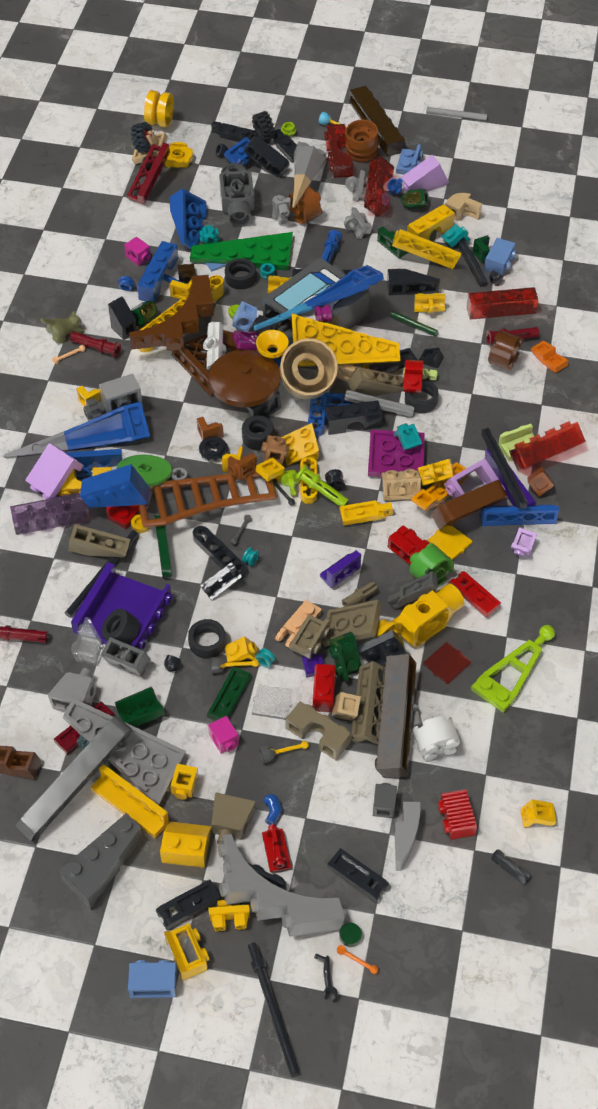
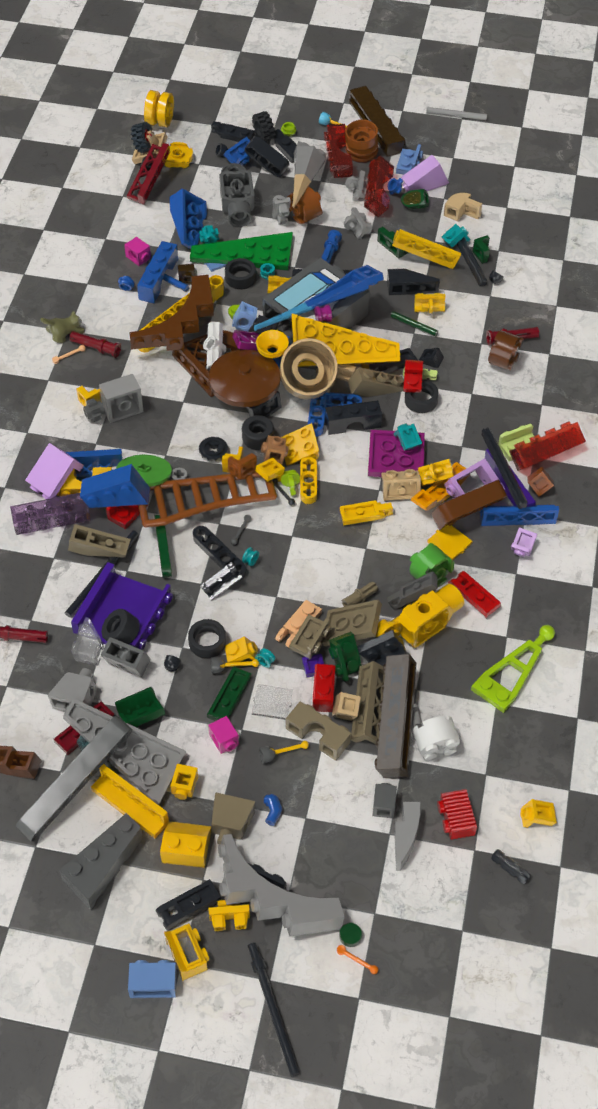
blue plate [3,402,150,458] -> none
black slope [108,296,137,340] -> none
dark green rock [131,301,157,326] -> none
yellow tile [131,514,150,533] -> none
yellow bracket [170,279,192,299] -> none
dark orange panel [196,417,224,440] -> none
red hinge [262,824,291,872] -> none
lime pin [296,464,349,507] -> none
black piece [314,954,338,1002] -> none
dark purple bracket [320,550,362,588] -> none
black wheel [325,469,345,492] -> none
black plate [327,848,390,903] -> none
light grey axle [345,390,414,417] -> none
red brick [387,525,430,565] -> none
yellow arch [407,204,455,240] -> none
clear red piece [423,642,471,685] -> none
clear red brick [466,287,538,320] -> none
medium blue brick [484,238,517,276] -> none
orange slope [531,341,568,373] -> none

